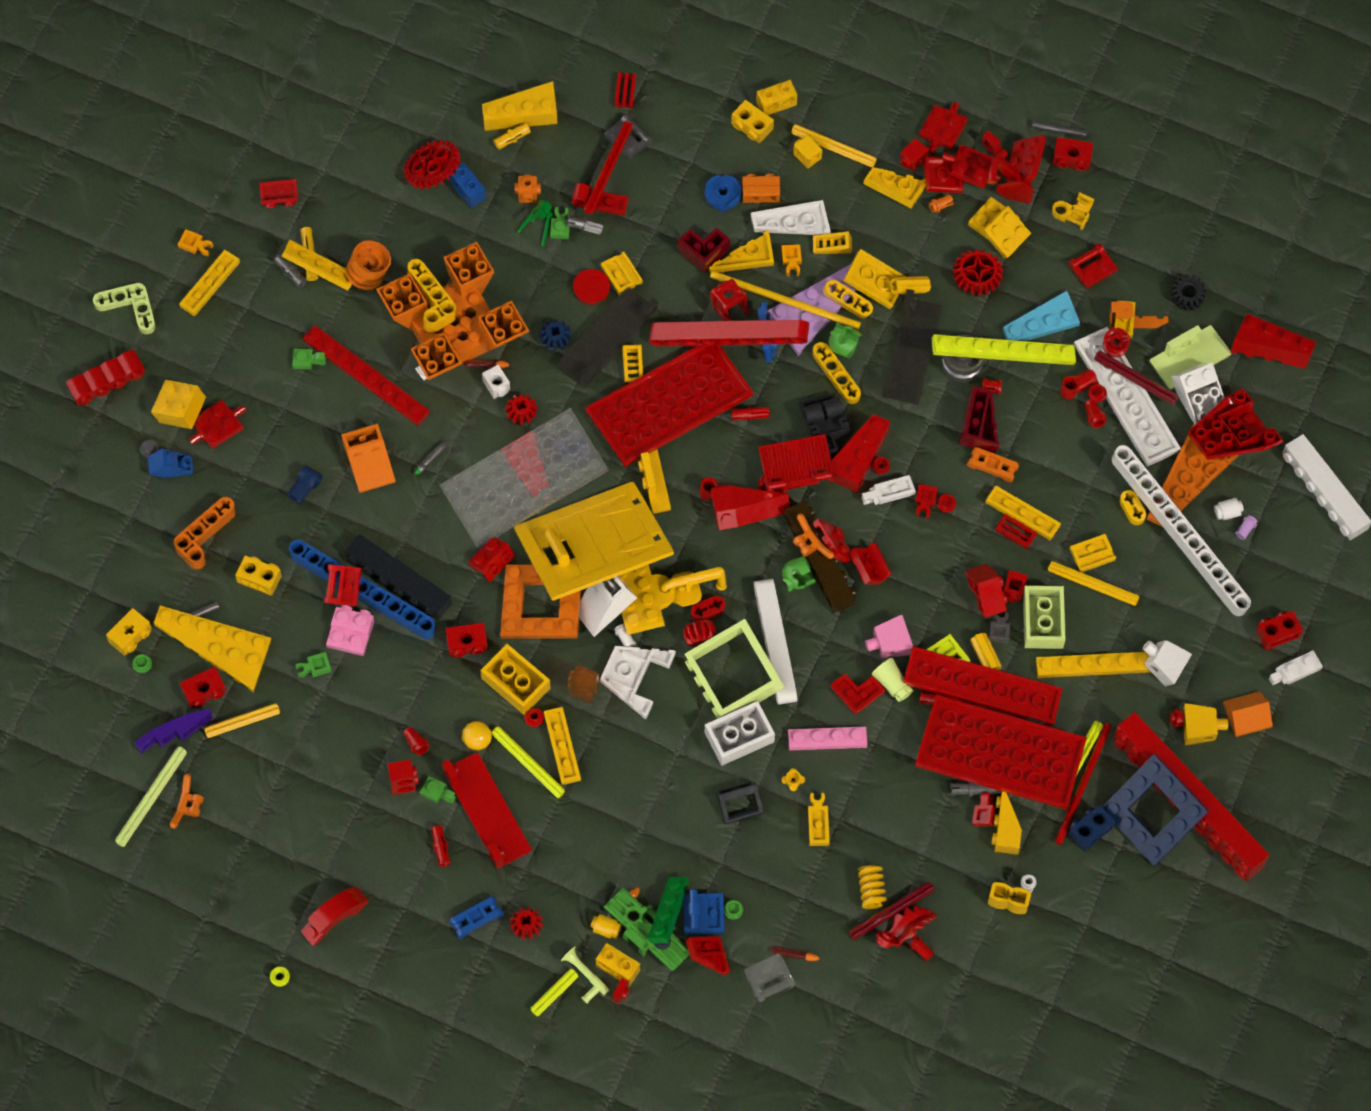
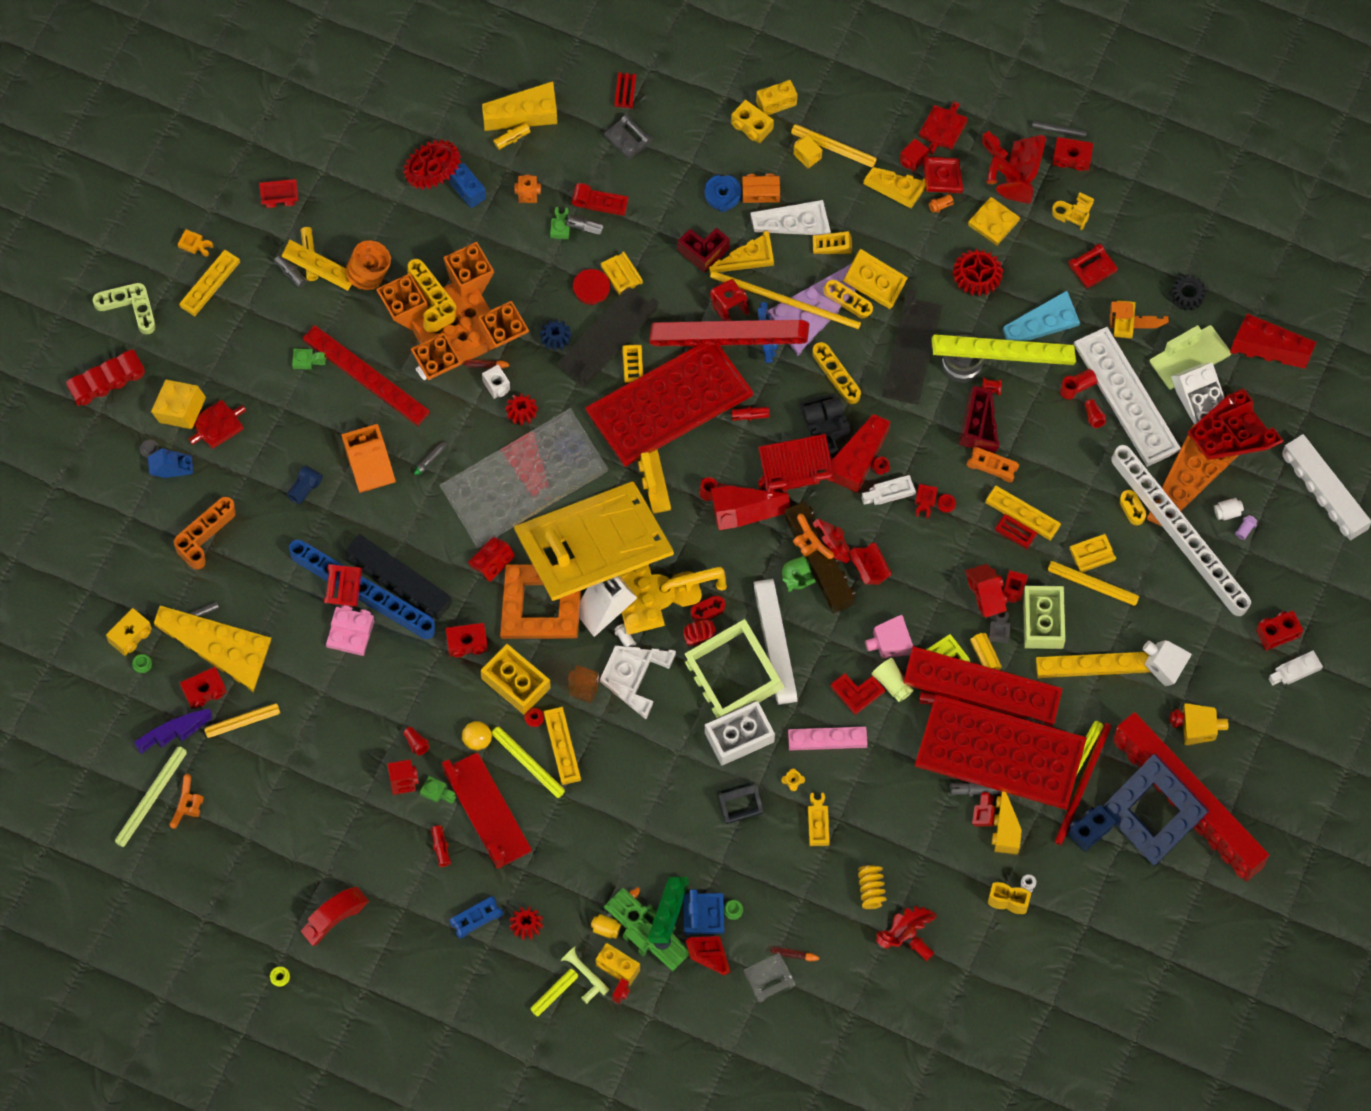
yellow brick [235,556,282,596] -> none
bright green plate [295,652,332,678] -> none
green plant [517,200,553,247] -> none
red axle [584,121,633,214] -> none
light orange plate [781,244,802,277] -> none
bright green helmet [829,322,862,358] -> none
dark red axle [849,882,934,940] -> none
yellow axle [890,276,931,294] -> none
red plate [942,144,1002,189] -> none
yellow plate [982,206,1031,259] -> none
red plate [1088,384,1107,402] -> none
dark red axle [1094,351,1178,405] -> none
red wheel [1102,328,1130,358] -> none
orange slope [1223,691,1273,737] -> none

